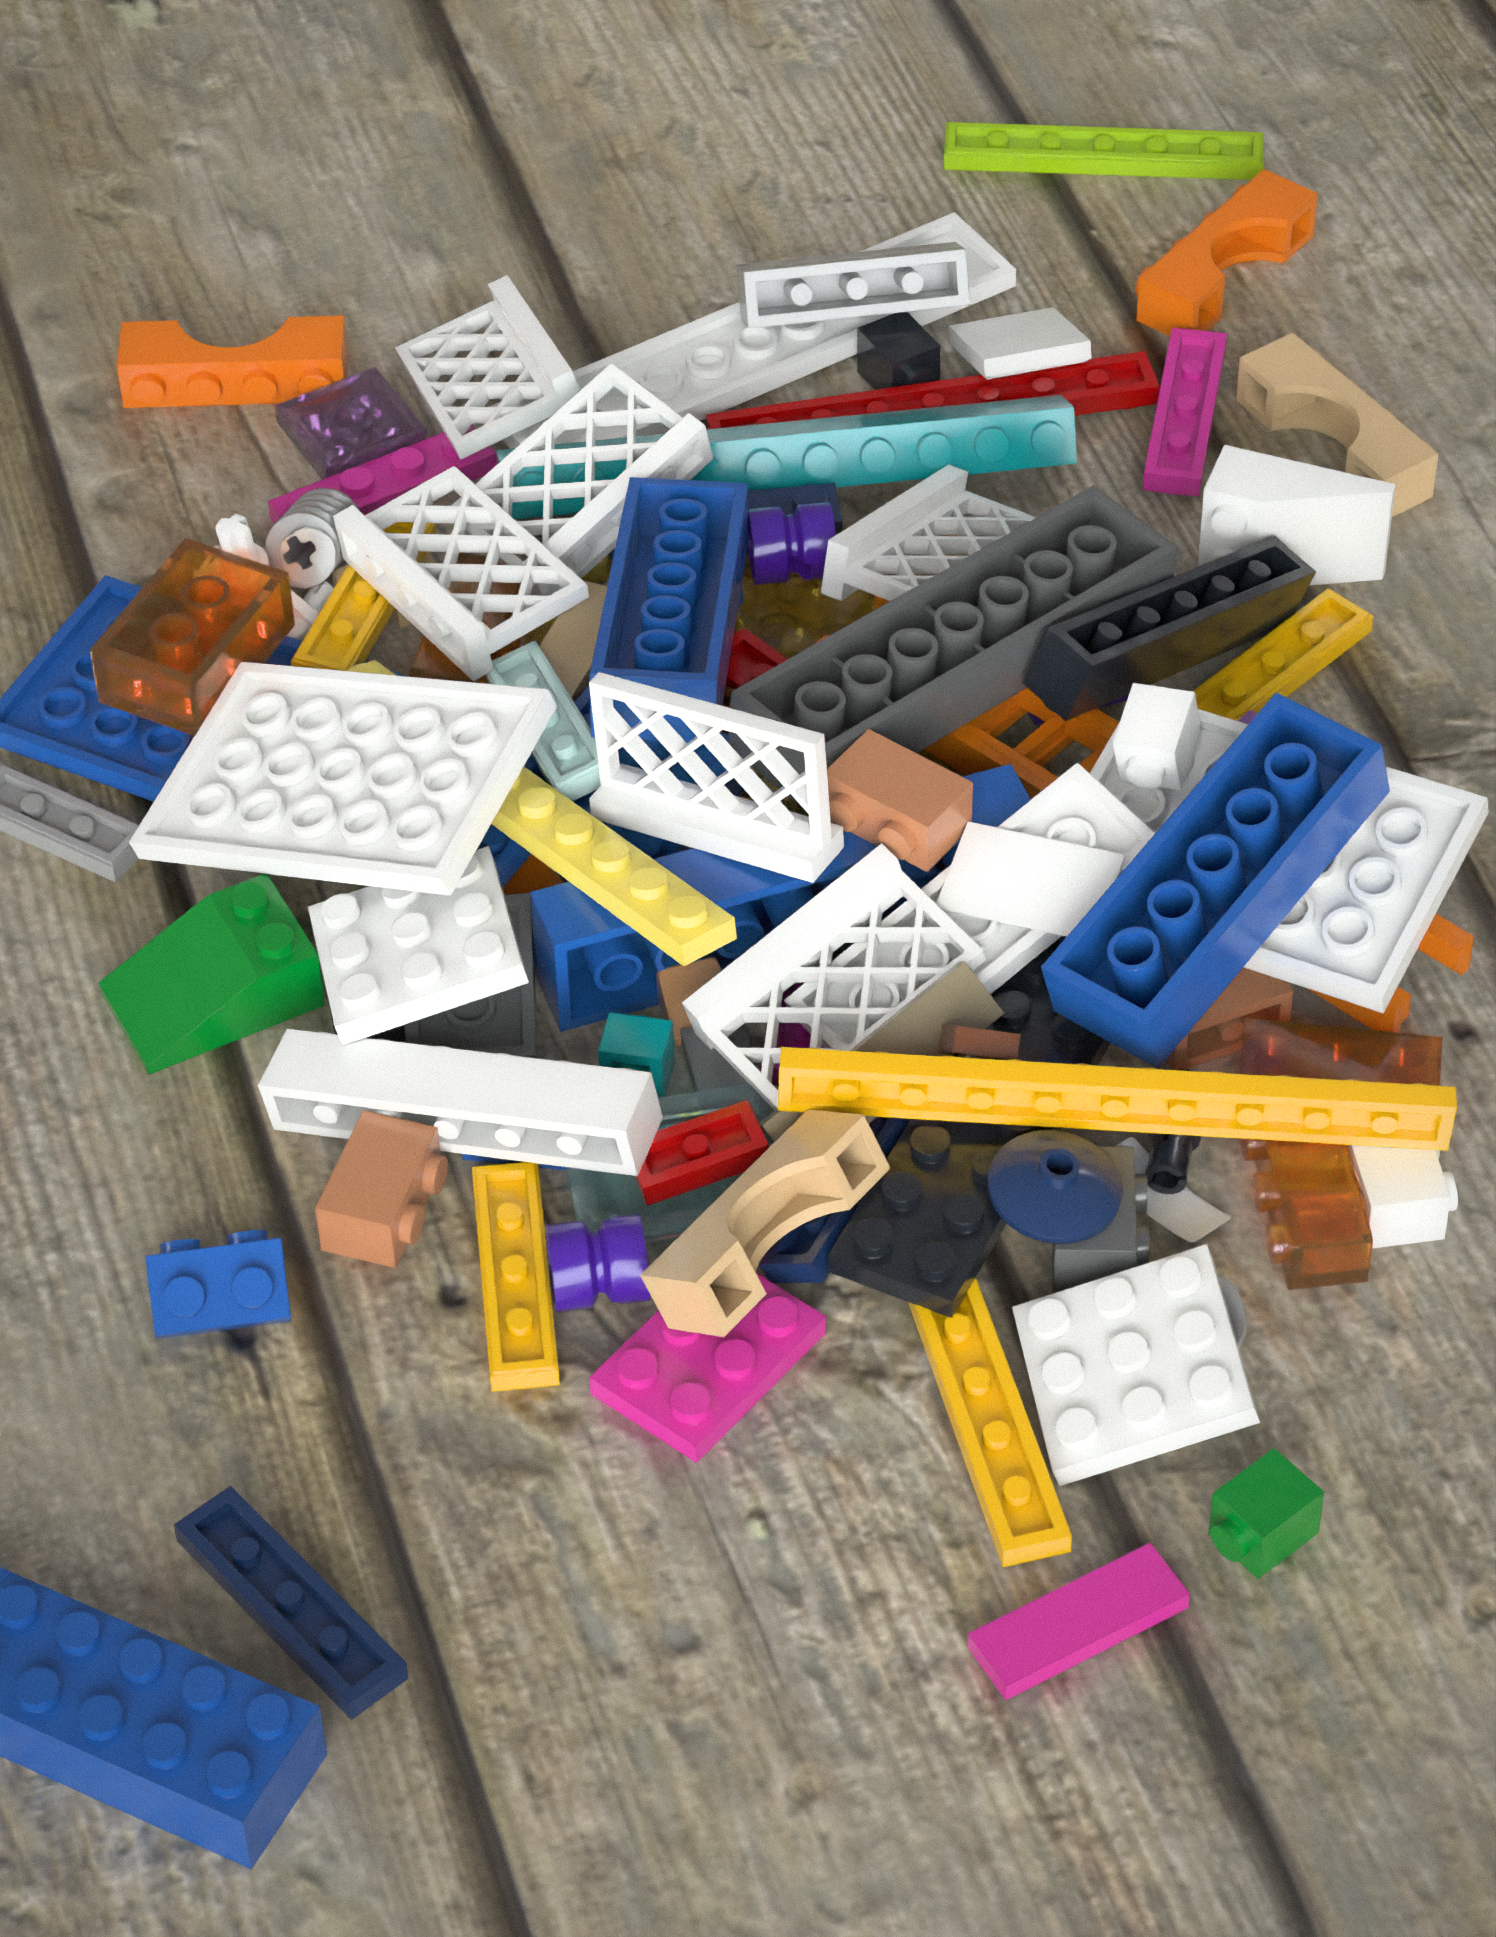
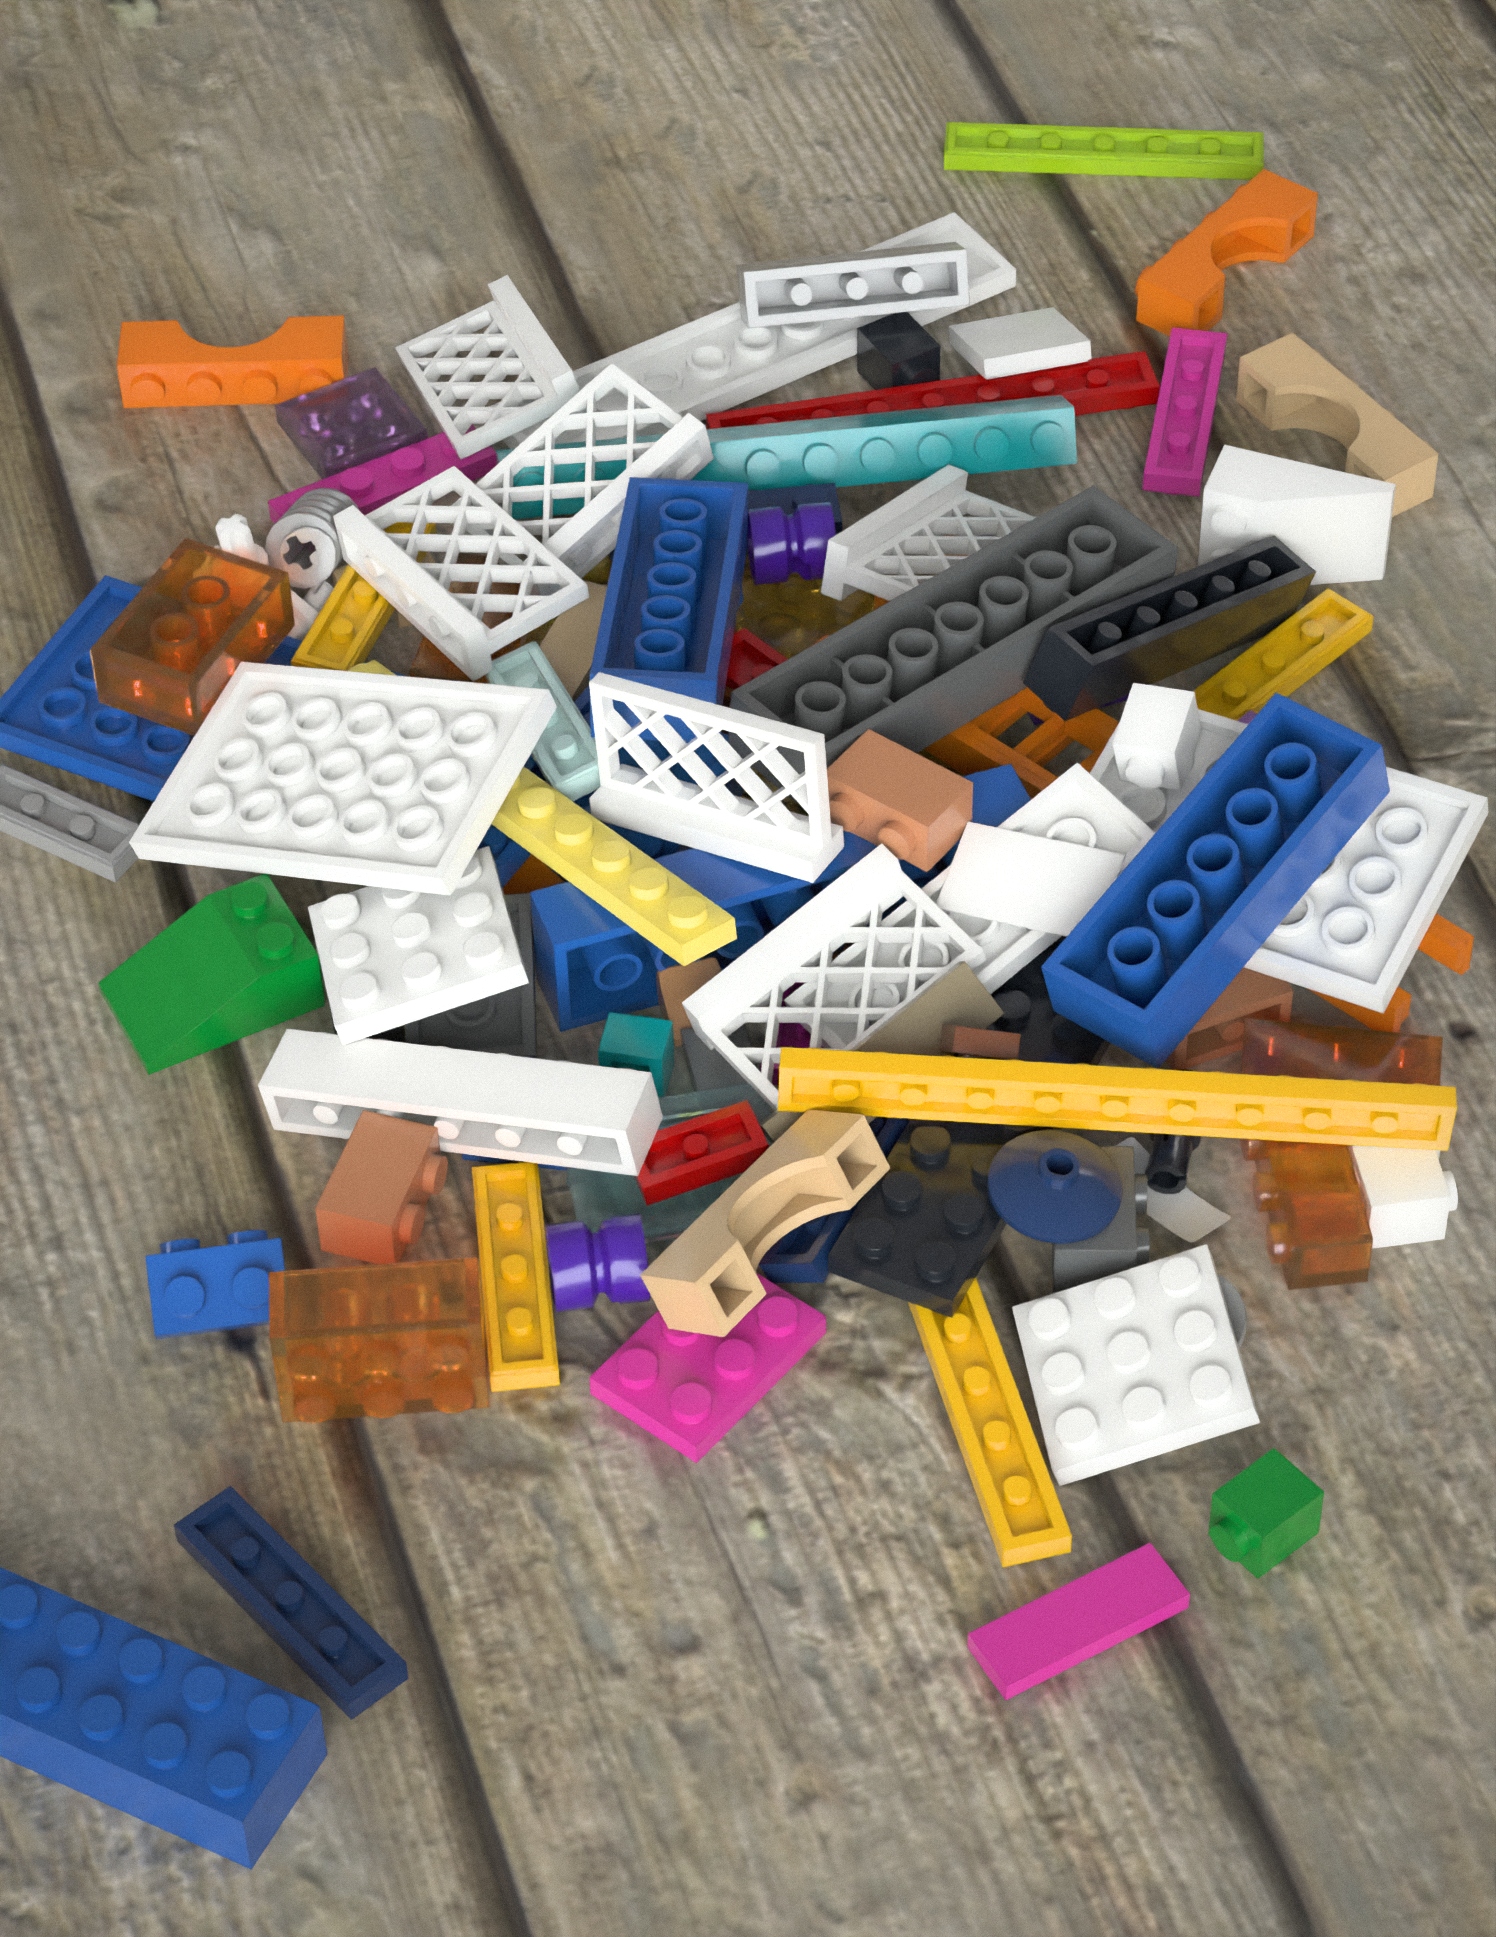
none -> clear orange brick [269,1257,489,1423]

